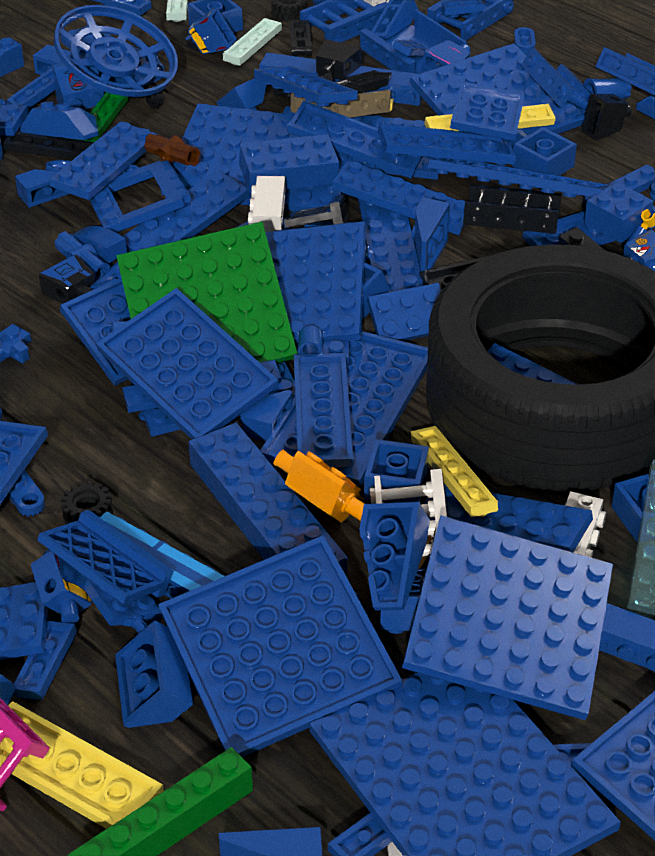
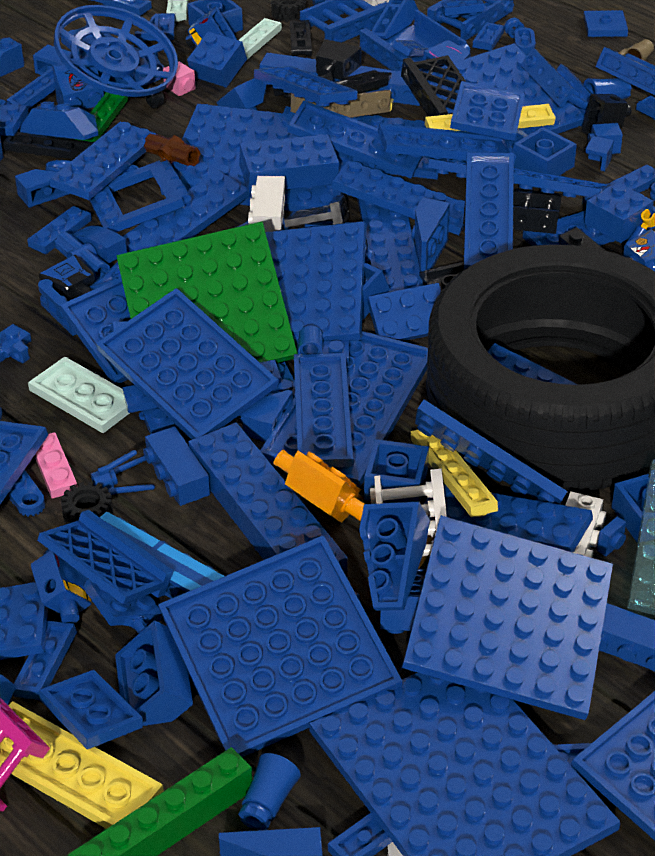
none -> blue plate [27,206,92,254]
none -> light aqua plate [28,357,130,433]
none -> bright pink plate [34,432,78,499]
none -> blue plate [38,279,76,336]
none -> blue plate [39,670,143,750]
none -> blue plant [90,450,155,495]
none -> blue wing [135,13,175,41]
none -> blue brick [143,426,210,506]
none -> bright pink brick [163,61,196,96]
none -> blue brick [187,31,247,88]
none -> blue plant [239,753,301,831]
none -> black fence [401,55,466,117]
none -> blue plate [415,400,568,505]
none -> blue plate [464,152,514,269]
none -> blue plate [473,22,504,51]
none -> blue bush [504,18,524,38]
none -> blue plate [583,10,628,37]
none -> blue panel [585,136,614,172]
none -> blue brick [588,123,623,154]
none -> blue plate [597,517,626,556]
none -> dark tan piece [618,39,654,61]

